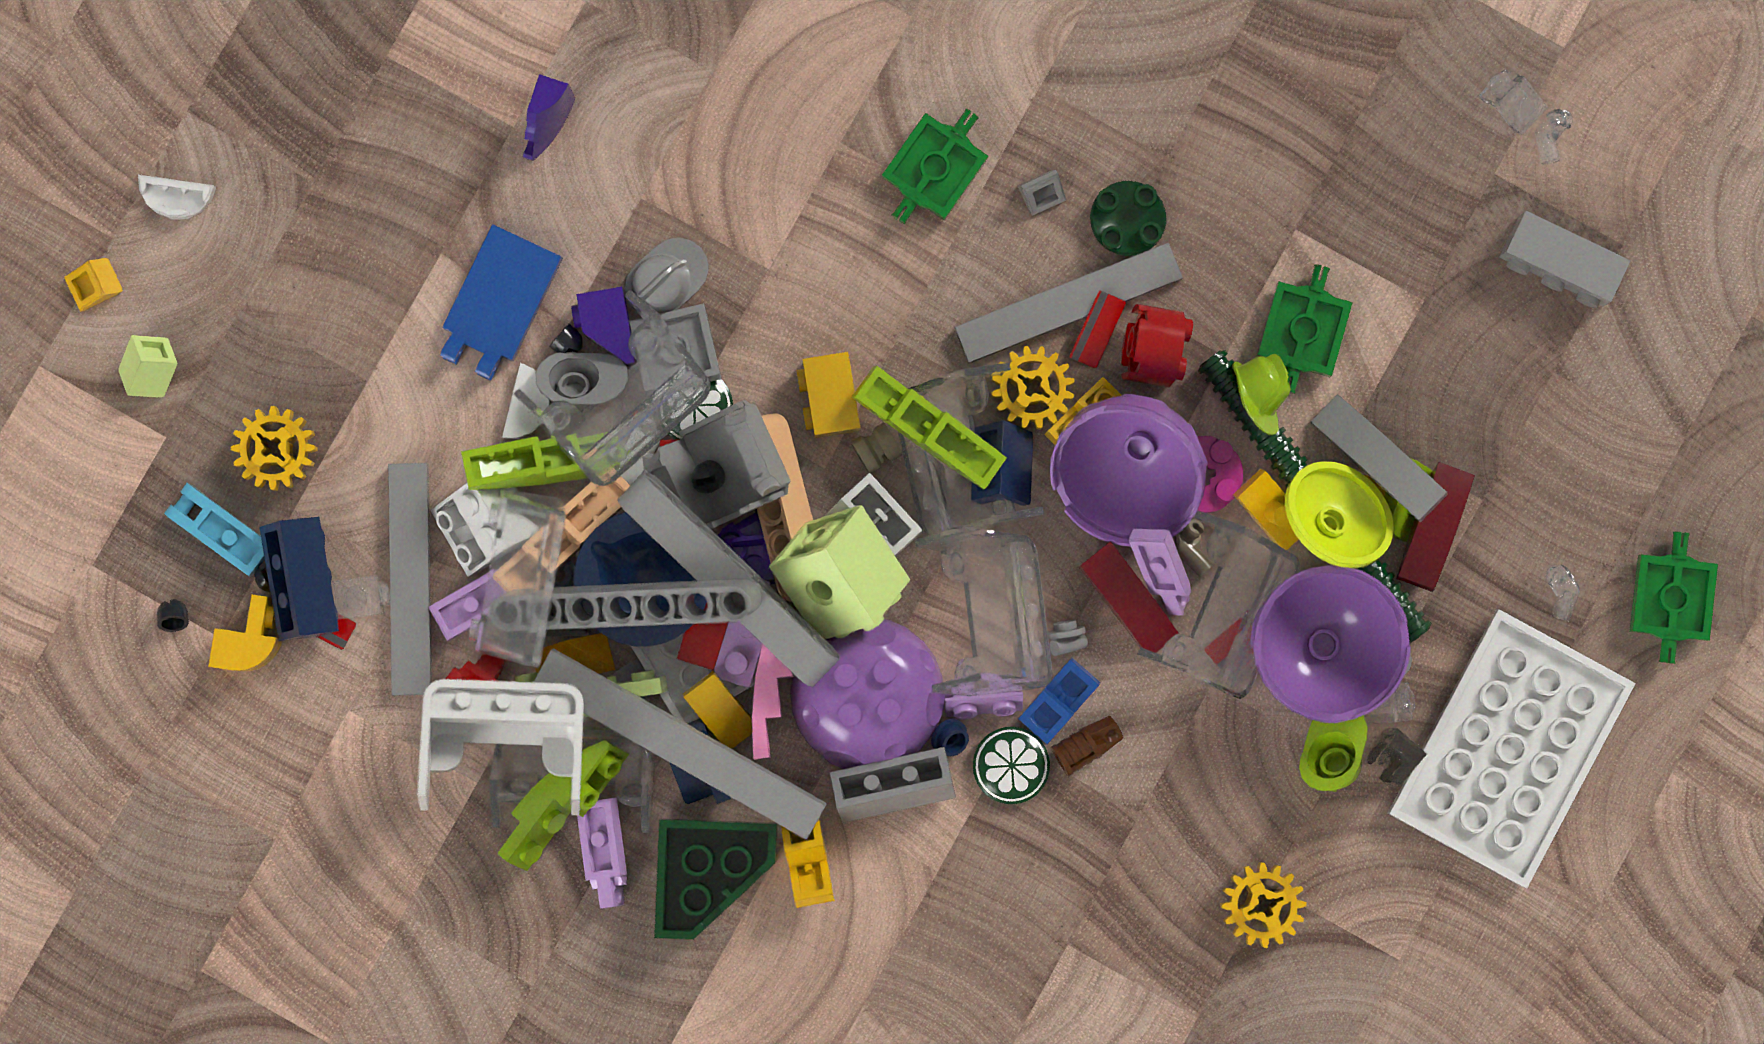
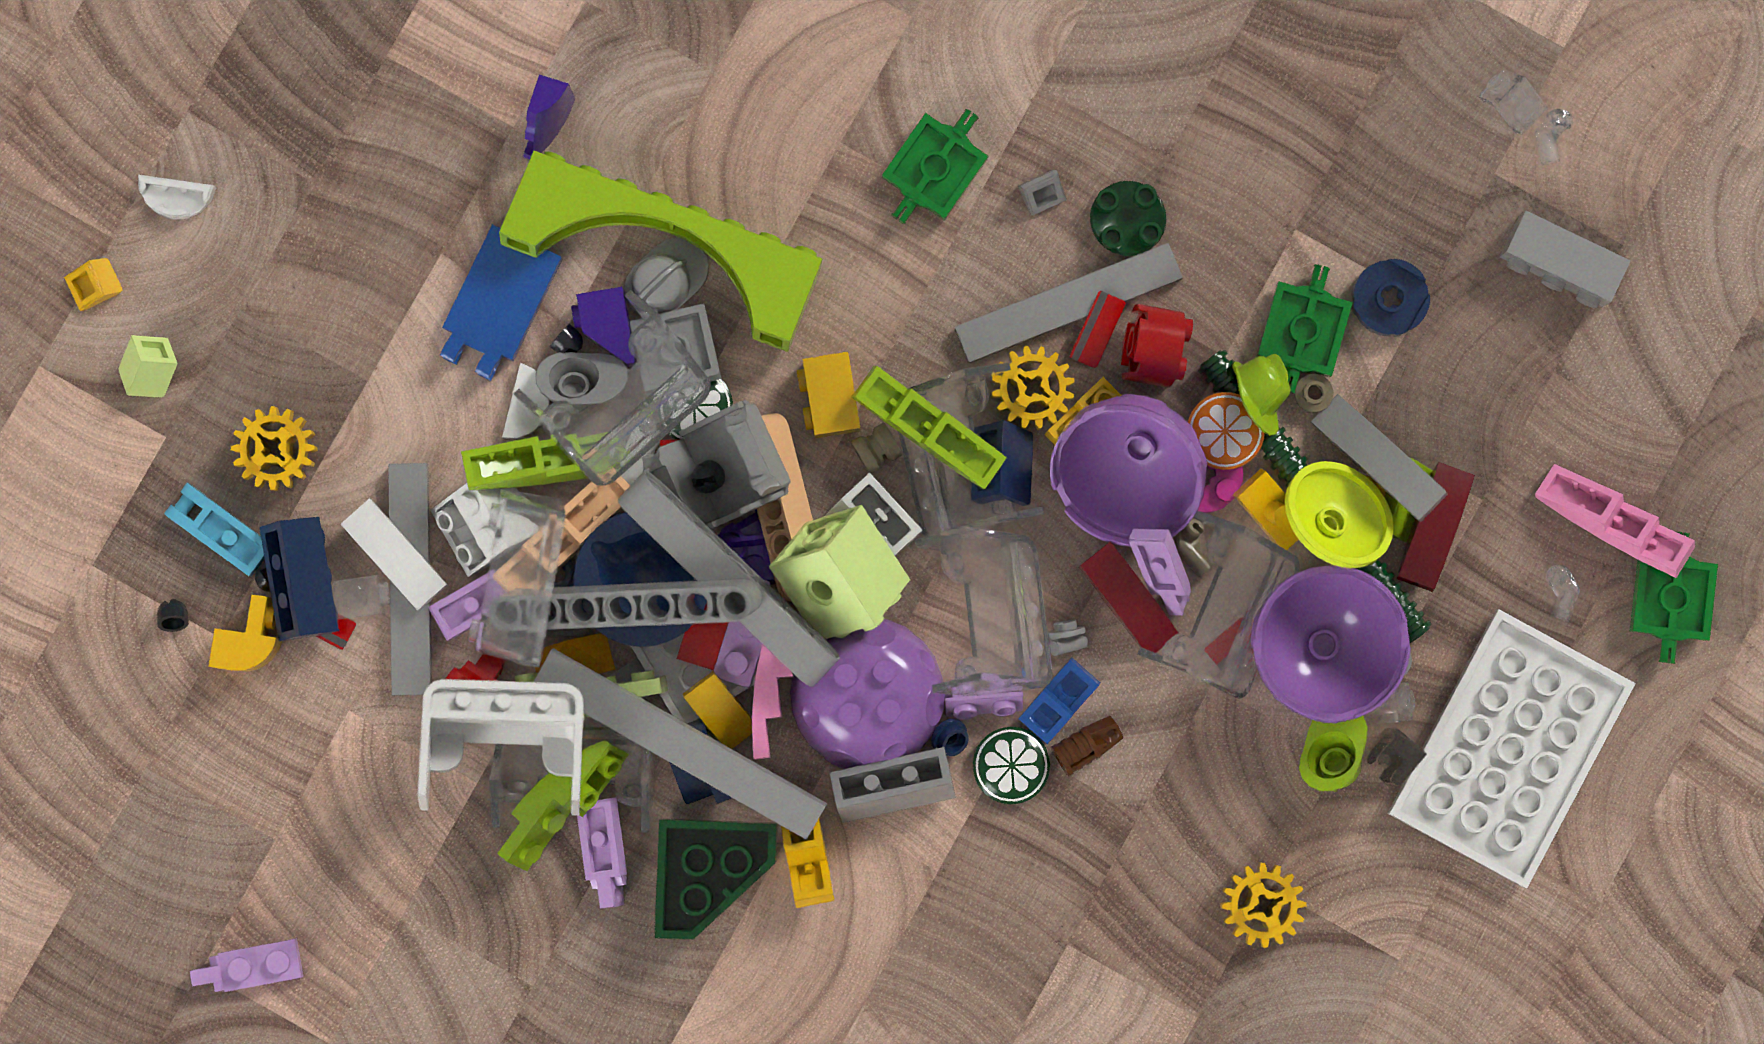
none -> lavender hinge [190,938,304,992]
none -> white tile [341,498,448,611]
none -> lime arch [499,151,823,352]
none -> dish [1188,392,1265,470]
none -> dark tan plate [1294,374,1333,413]
none -> dark blue plate [1352,259,1430,337]
none -> bright pink slope [1535,464,1695,578]

